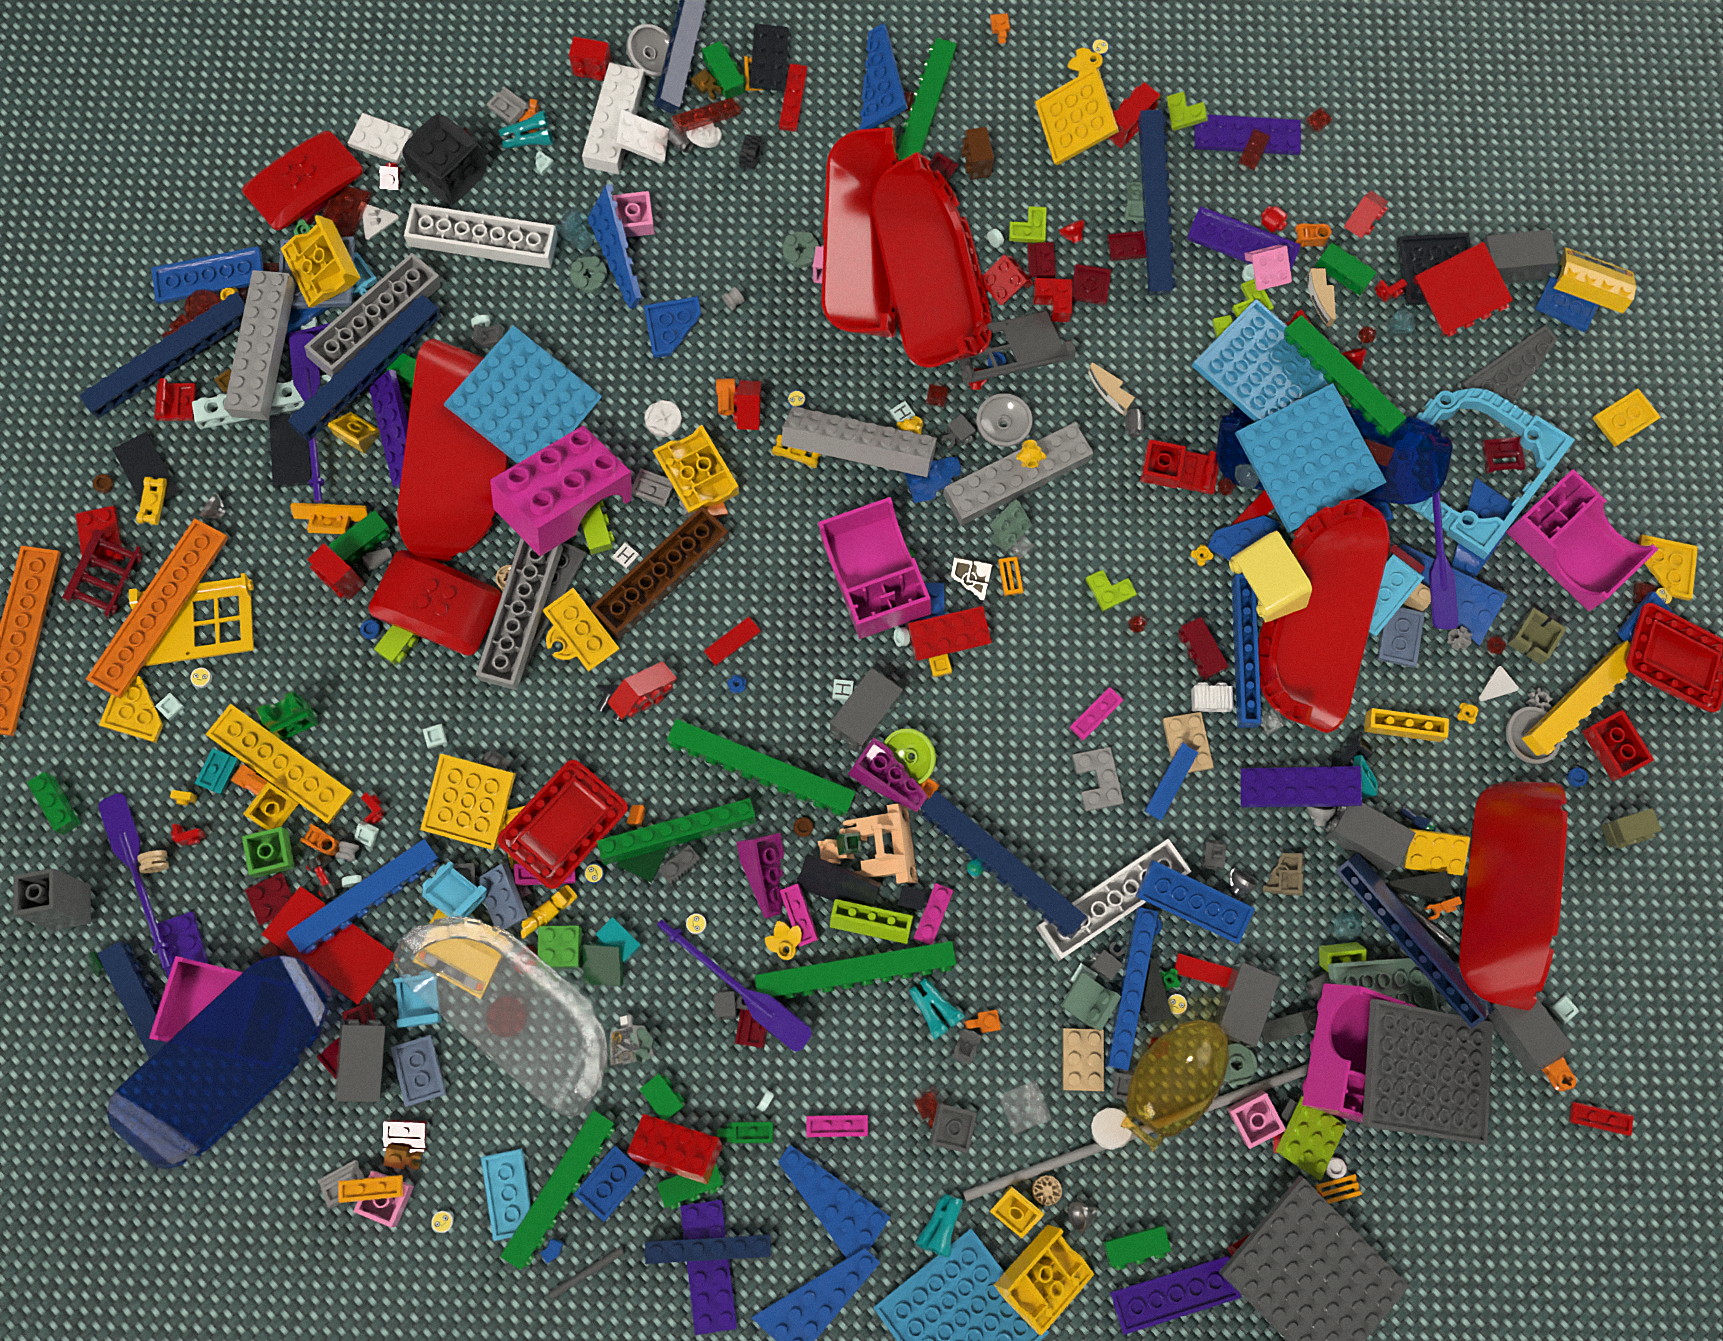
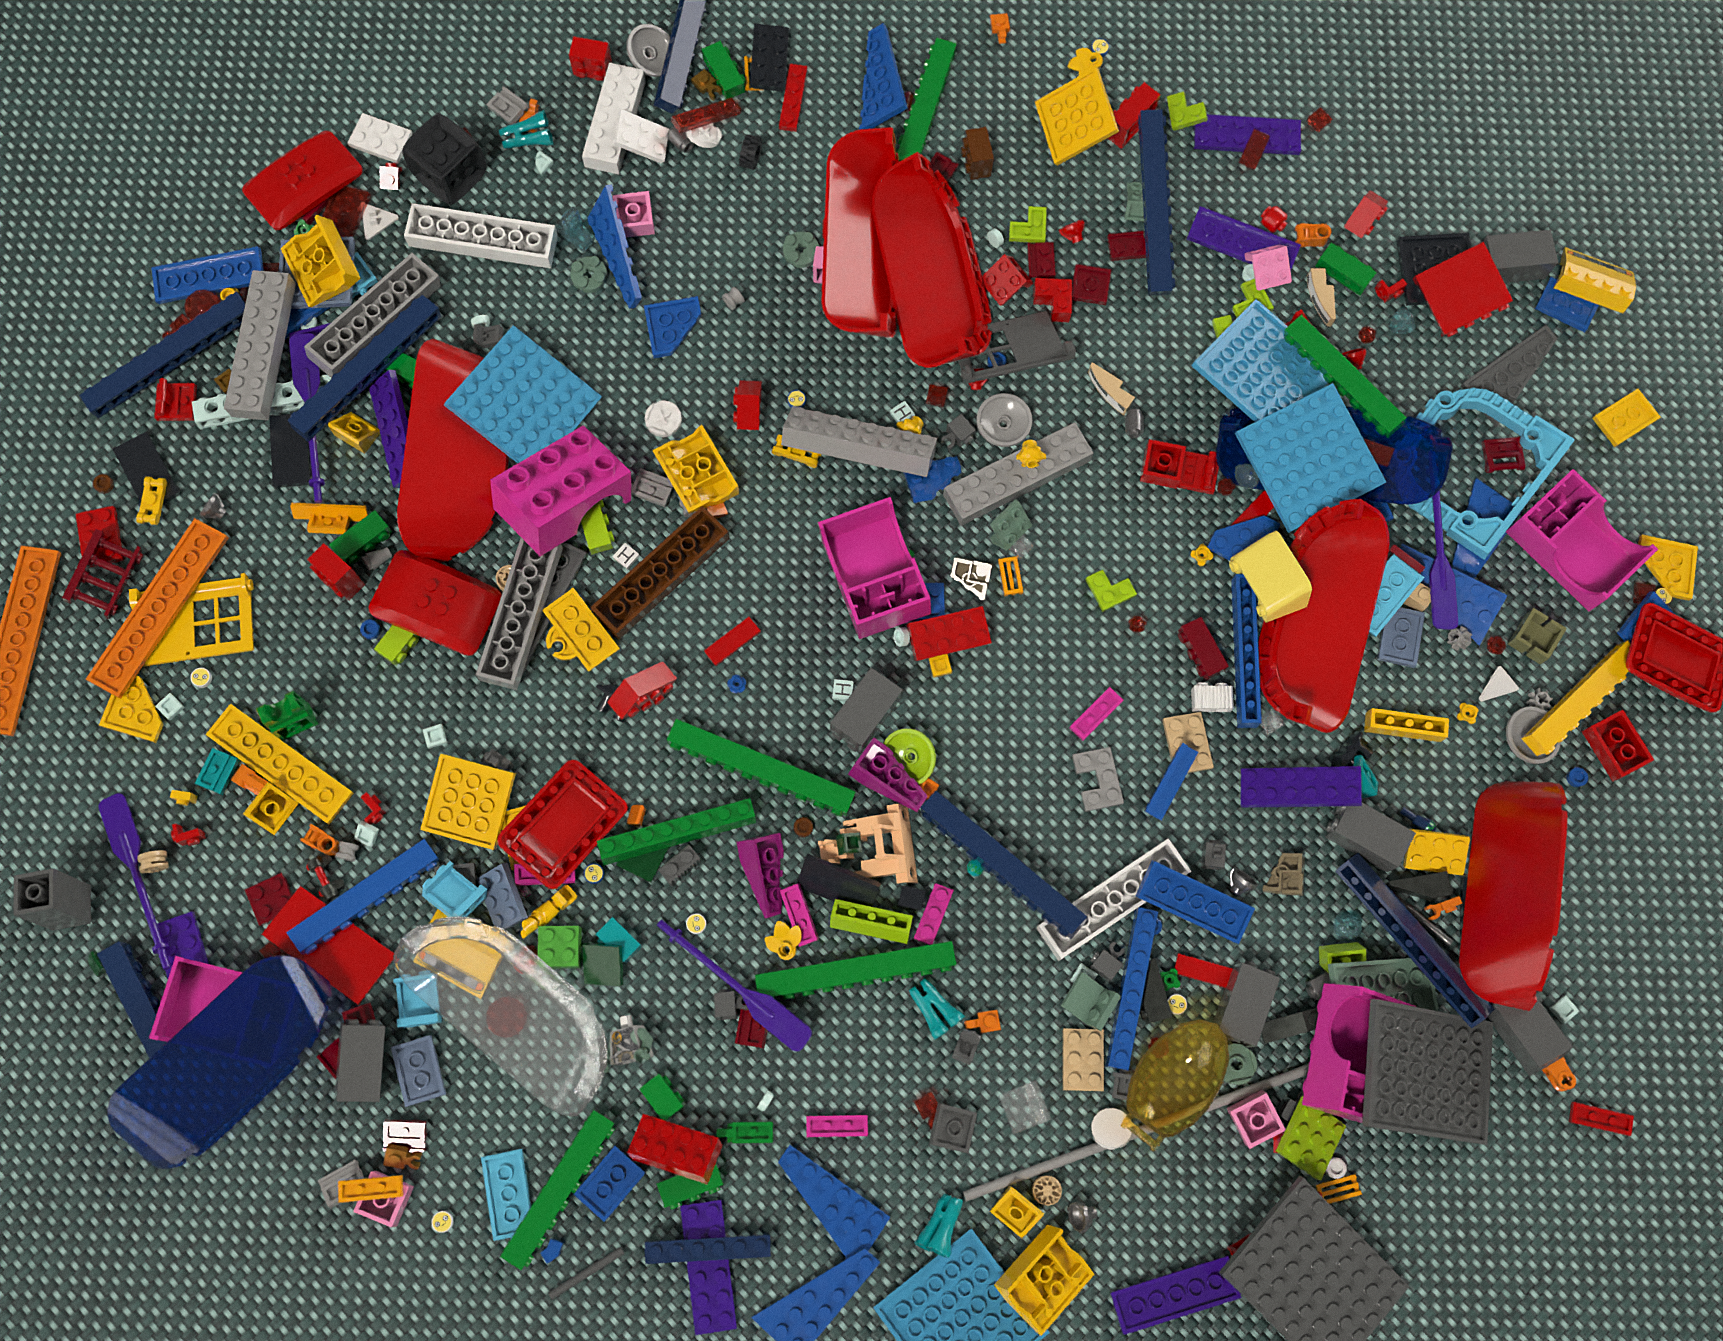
green brick [27,772,81,835] -> none
bright green brick [242,827,295,878] -> none
light aqua tile [341,875,362,887] -> none
orange piece [716,378,735,416] -> none
green brick [1102,1225,1171,1270] -> none
light grey piece [1307,806,1336,826] -> none
olive piece [1601,808,1662,849] -> none

